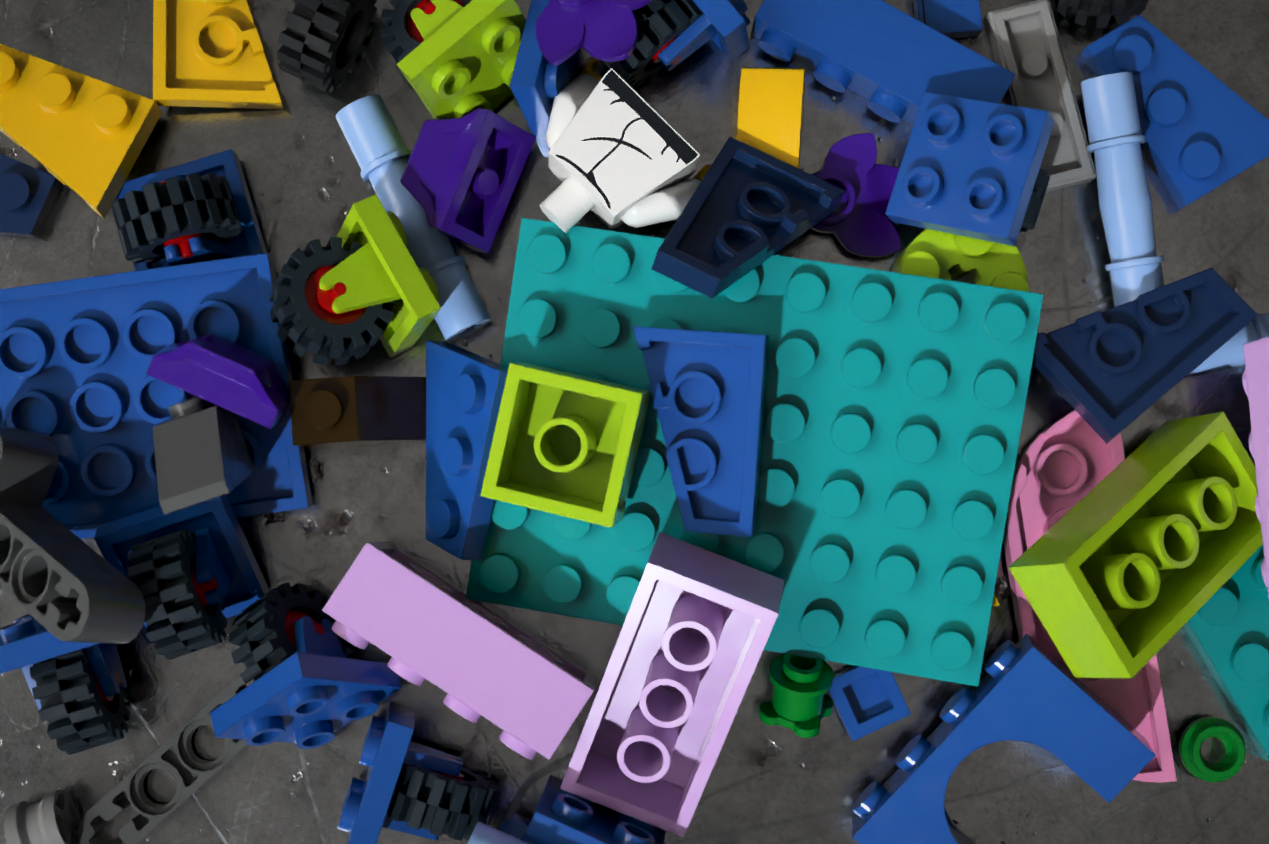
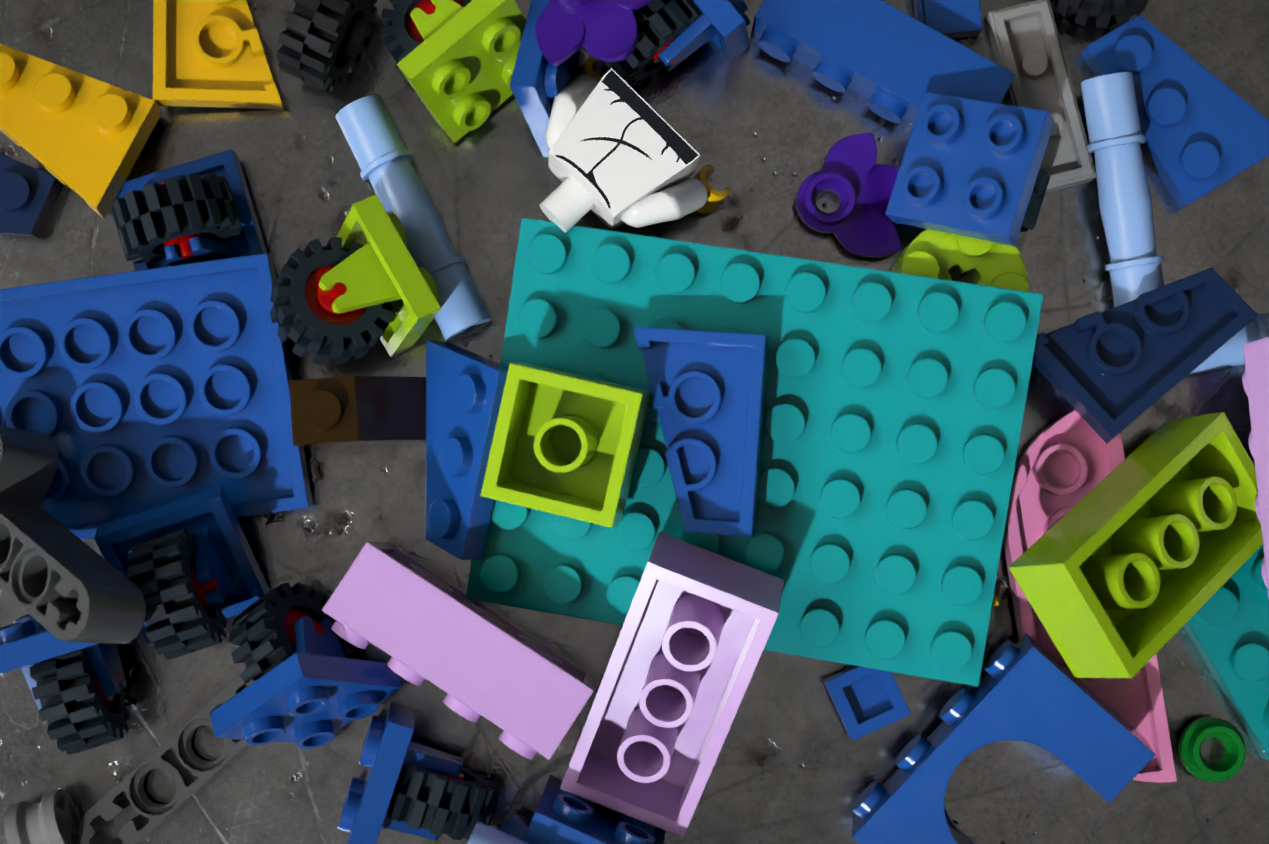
dark purple slope [146,333,290,429] -> none
dark grey slope [152,396,256,514] -> none
dark purple slope [400,108,536,253] -> none
dark blue wing [651,136,845,299] -> none
yellow slope [736,67,805,169] -> none
green brick [759,653,834,738] -> none

